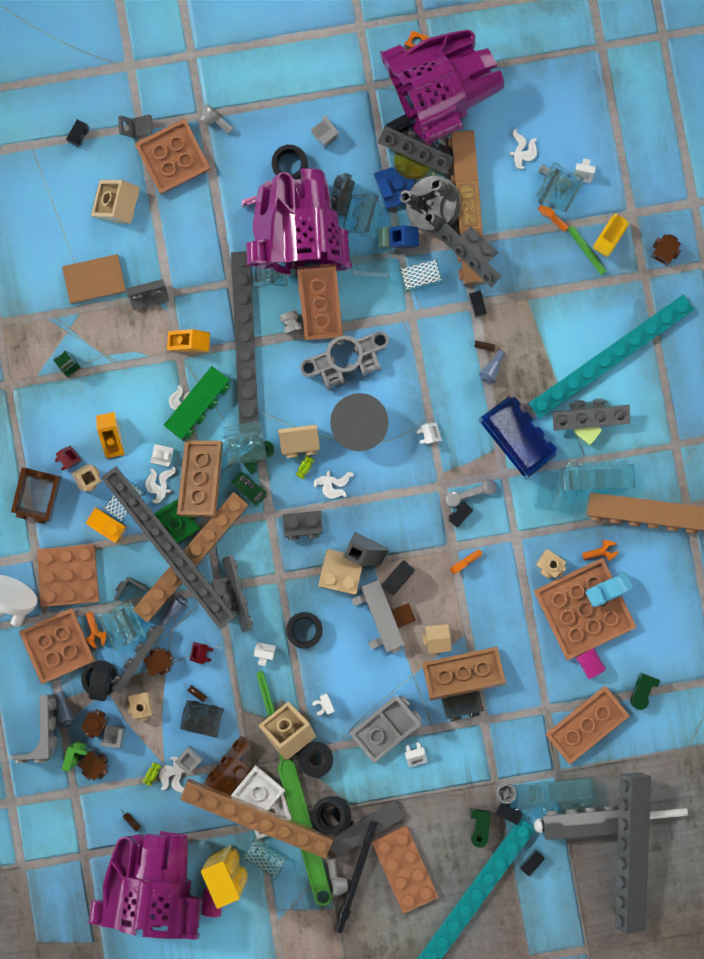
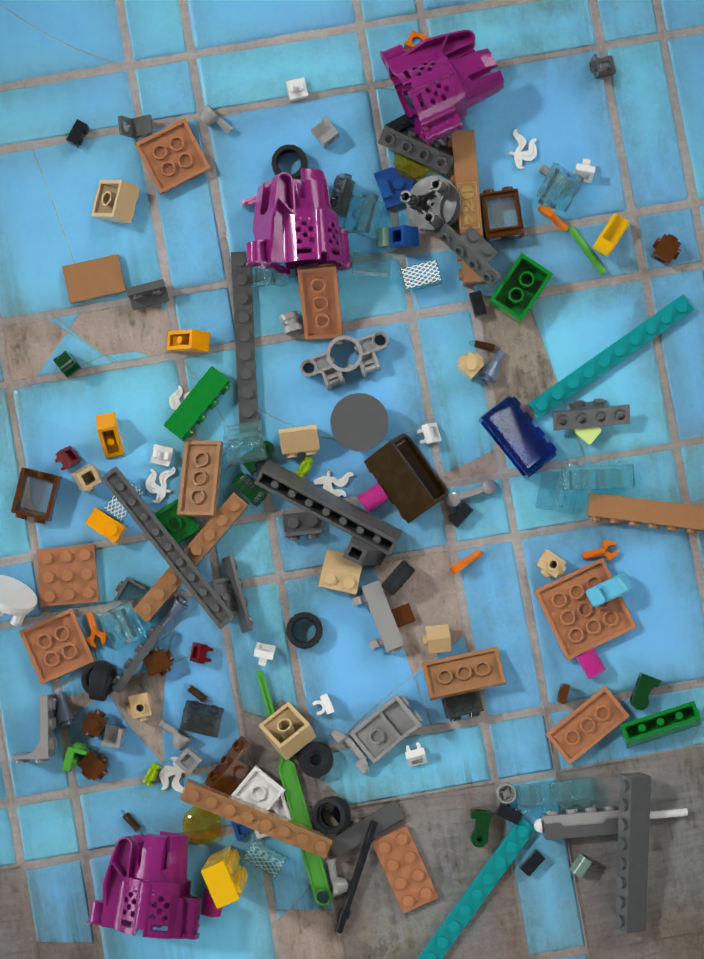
none -> light grey bar [158,719,193,750]
none -> clear yellow dish [182,806,221,844]
none -> blue tile [231,822,250,841]
none -> dark grey brick [254,460,403,556]
none -> white tile [286,77,309,102]
none -> light grey bar [330,729,369,775]
none -> dark pink piece [357,483,389,513]
none -> dark brown windscreen [363,434,448,524]
none -> tan brick [457,351,485,381]
none -> window [480,186,525,242]
none -> green brick [488,253,553,324]
none -> reddish brown tile [556,683,570,704]
none -> sand green brick [569,853,592,878]
none -> dark grey bracket [589,54,616,79]
none -> green brick [620,701,701,749]

